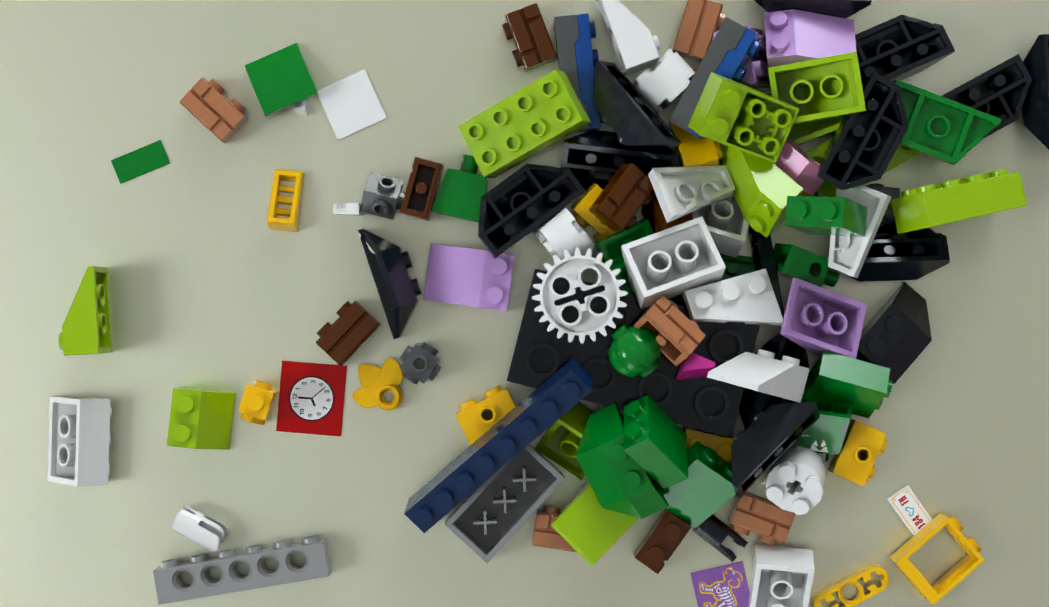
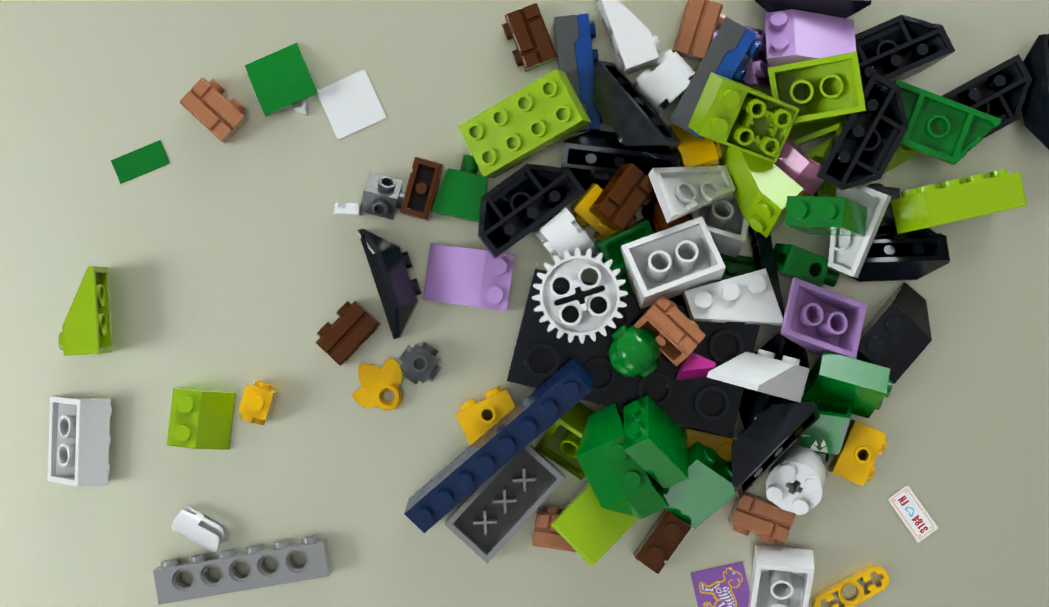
yellow slope [267,169,304,232] -> none
red sticker [276,361,347,436] -> none
black hinge [693,514,748,562] -> none
yellow window [889,513,985,605] -> none

